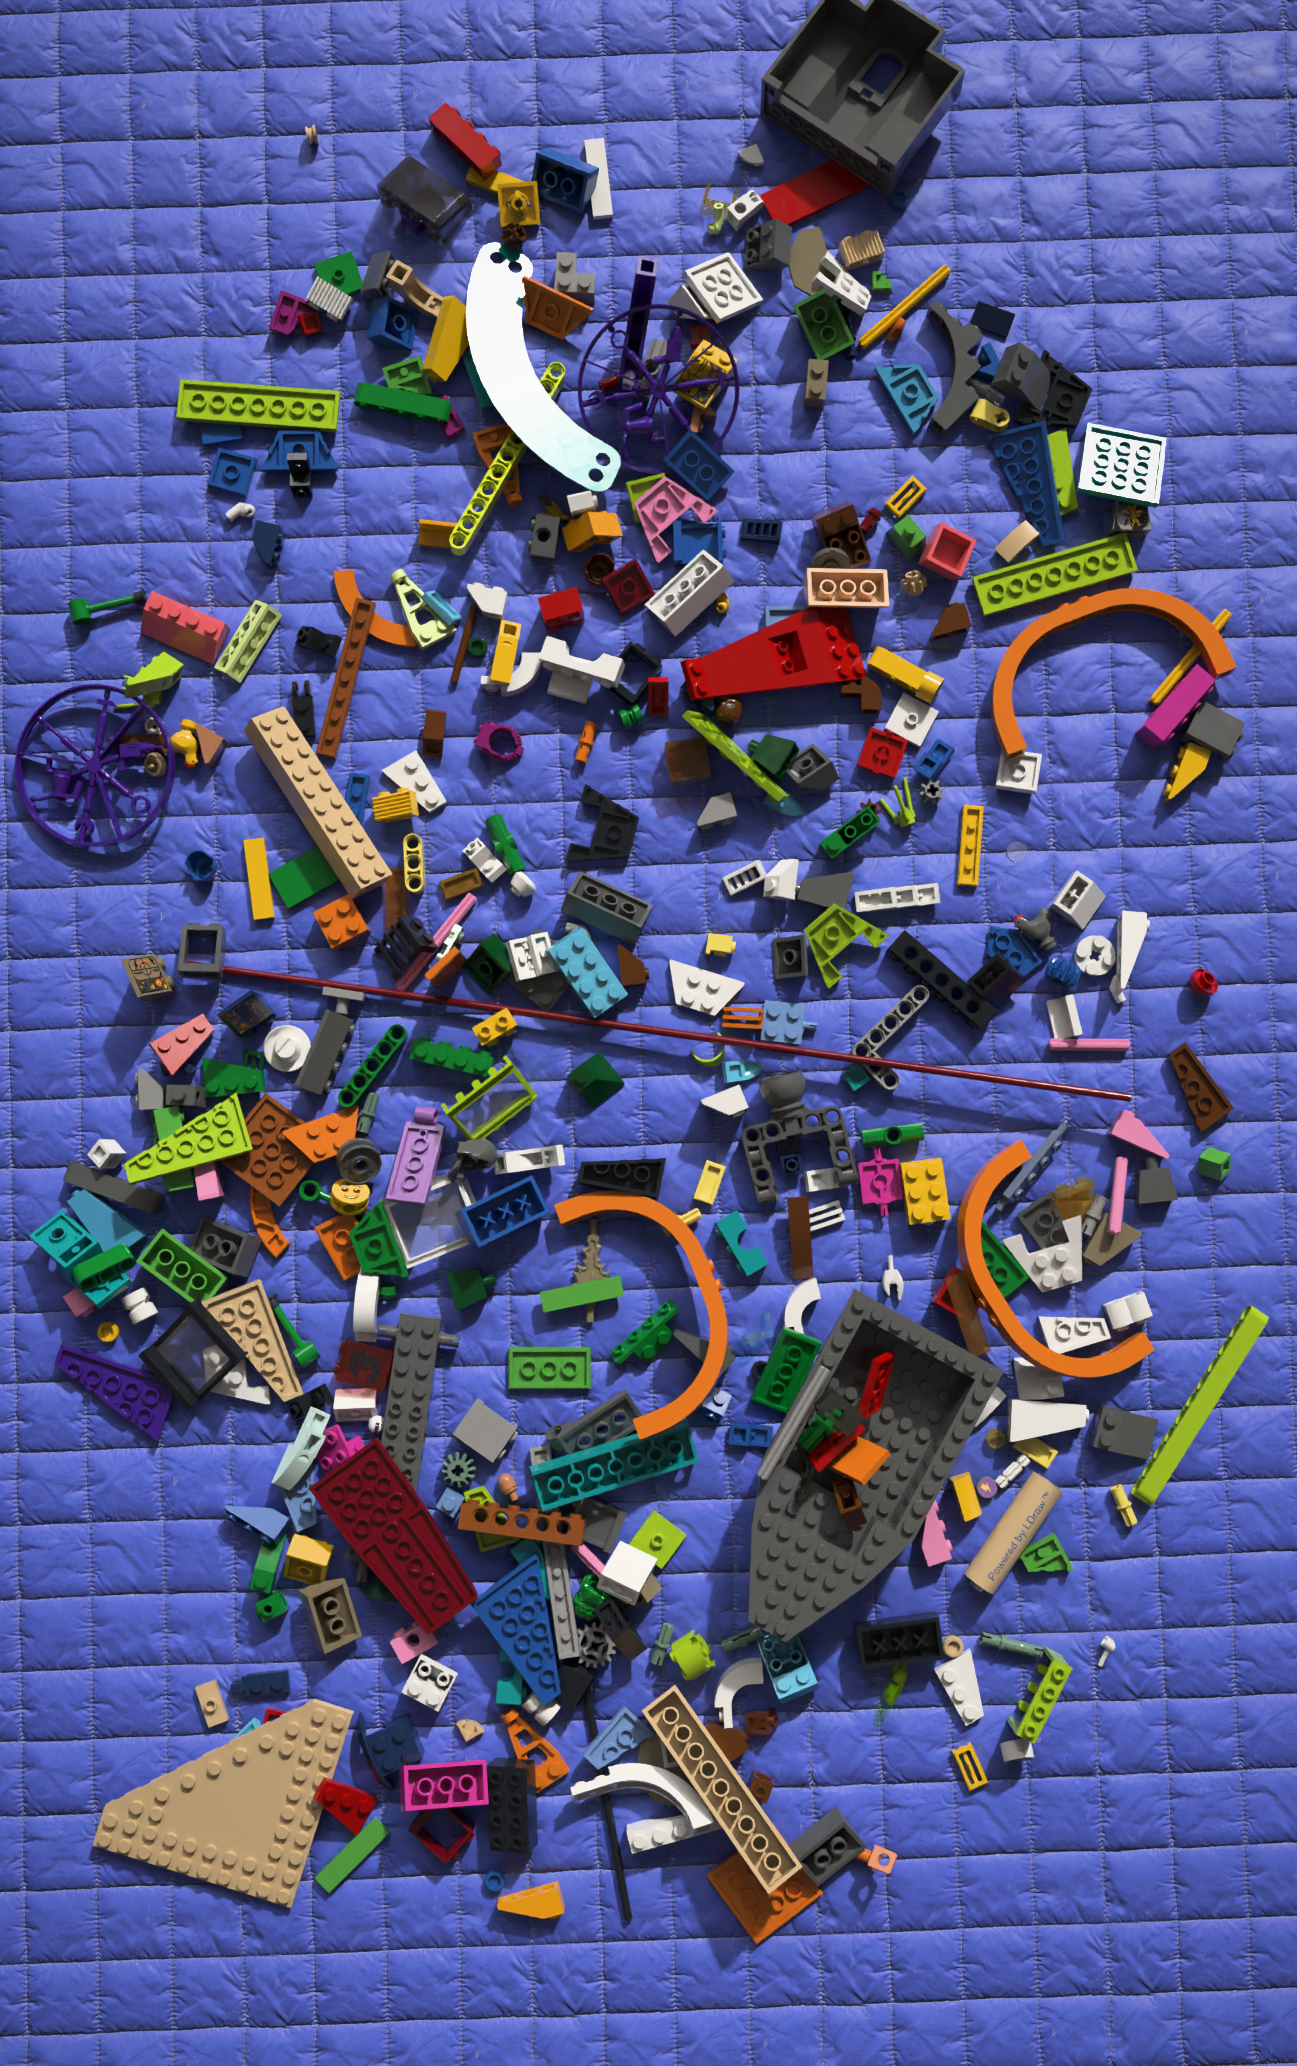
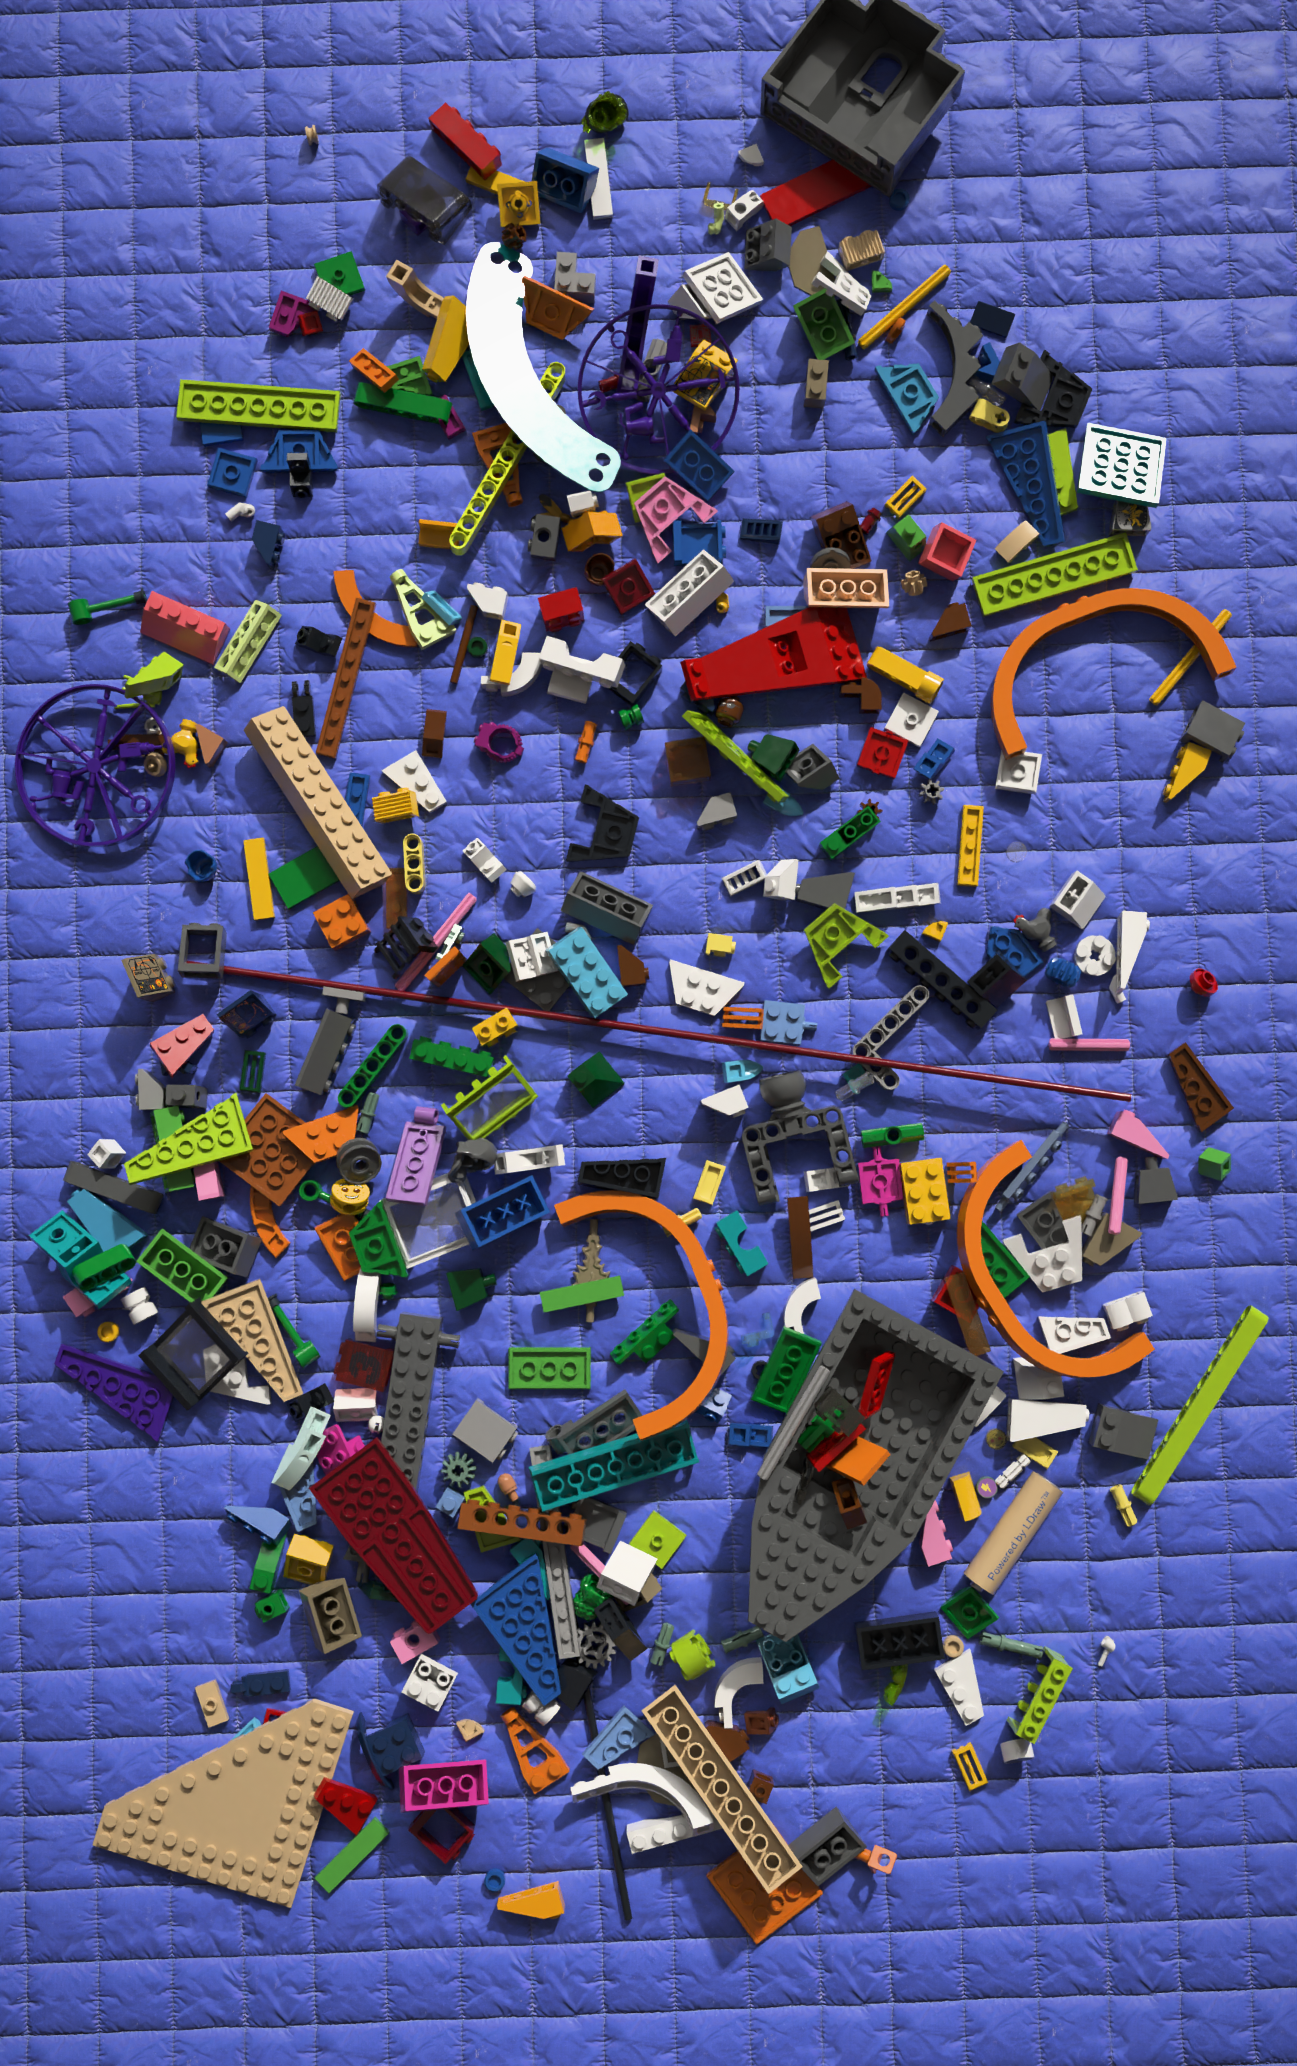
green wing [202,1057,266,1098] -> none
white hat [264,1025,311,1072] -> none
dark grey slope [360,250,395,302] -> none
blue slope [366,295,419,350] -> none
pearl gold tile [439,867,484,901] -> none
green piece [484,813,526,876] -> none
black brick [487,1757,538,1853] -> none
red tile [648,677,669,716] -> none
lime helmet [690,1032,727,1067] -> none
dark grey slope [773,935,808,979] -> none
dark blue slope [776,1135,803,1177] -> none
lime plant [879,778,916,828] -> none
white hand [882,1255,904,1301] -> none
bright green wing [1020,1532,1074,1572] -> none
dark pink brick [1135,664,1215,749] -> none
none -> orange plate [349,348,399,393]
none -> clear neon green hair [581,91,629,133]
none -> clear axle [835,1072,874,1101]
none -> yellow tile [922,921,948,942]
none -> green slope [940,1586,999,1639]
none -> orange tile [947,1162,977,1183]

